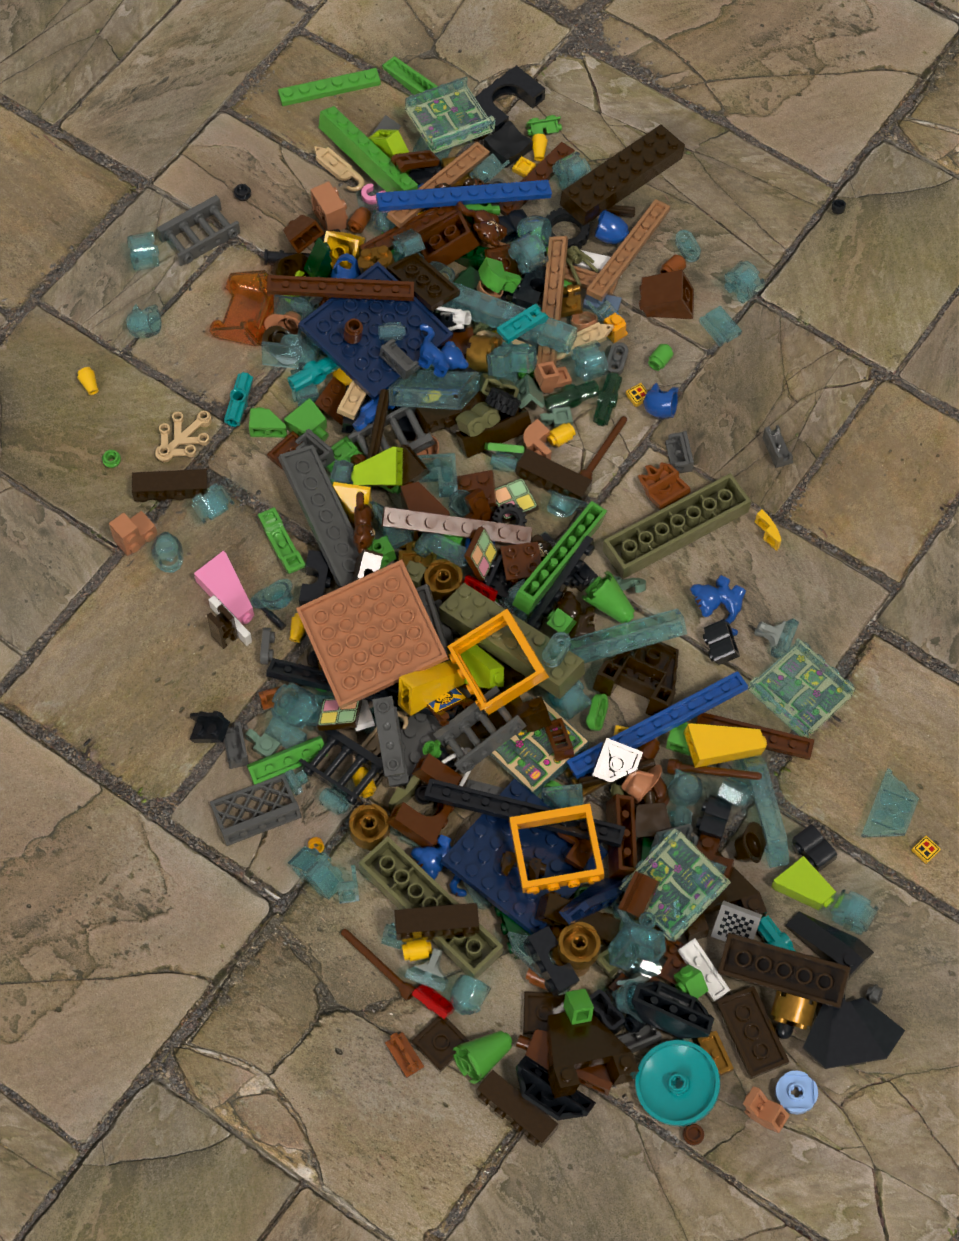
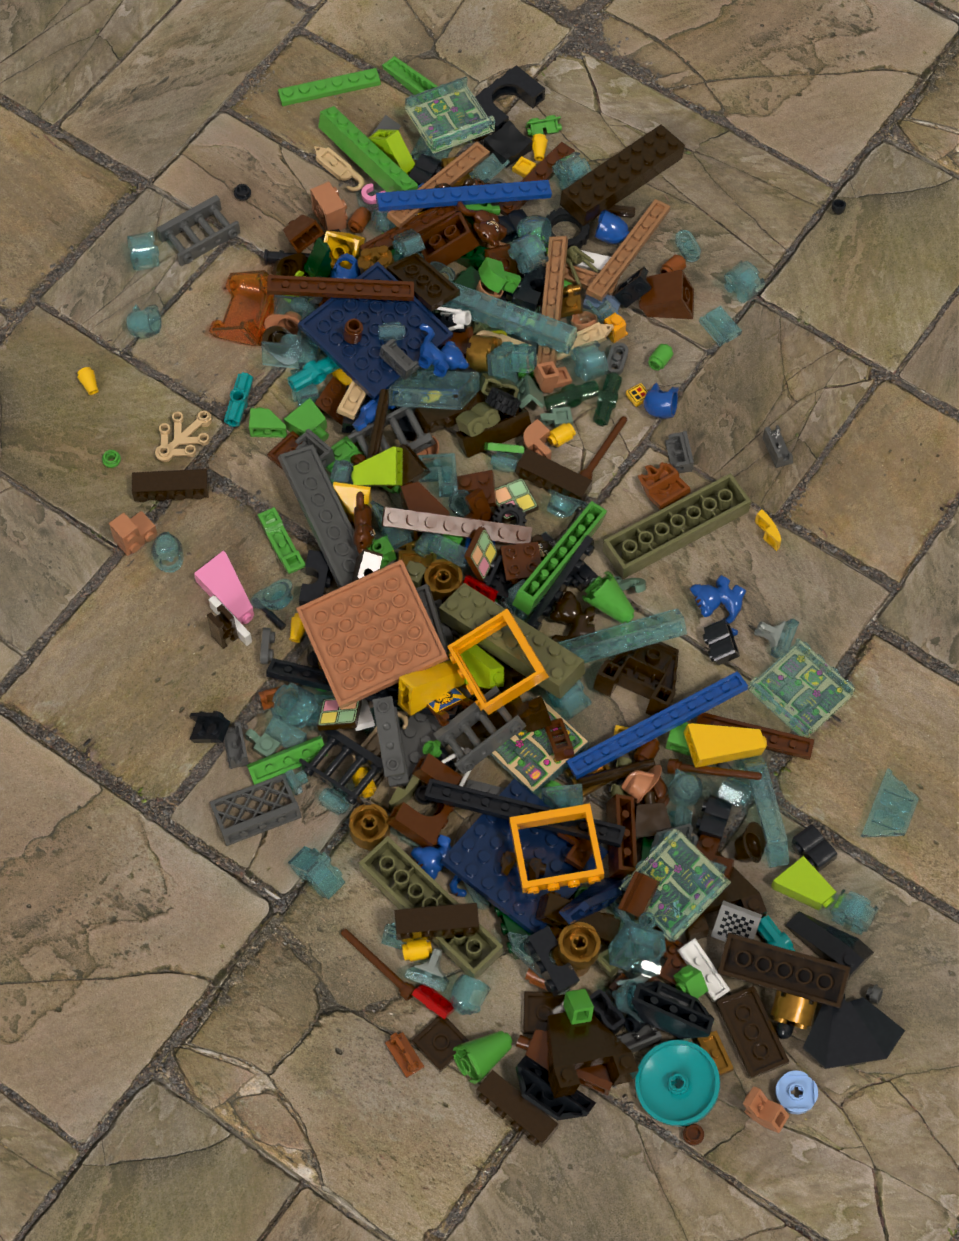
clear light blue brick [191,483,235,524] -> none
light orange hinge [308,837,324,854] -> none
clear light blue panel [337,865,360,904] -> none
reddish brown plate [391,150,440,173] -> none
teal plate [497,304,549,344] -> none
clear light blue plate [542,632,571,668] -> none
bright green brick [546,608,577,638] -> none
bright green plate [586,694,608,731] -> none
plate [591,738,643,782] -> none
yellow tile [911,836,941,864] -> none
none -> black bracket [614,267,652,308]

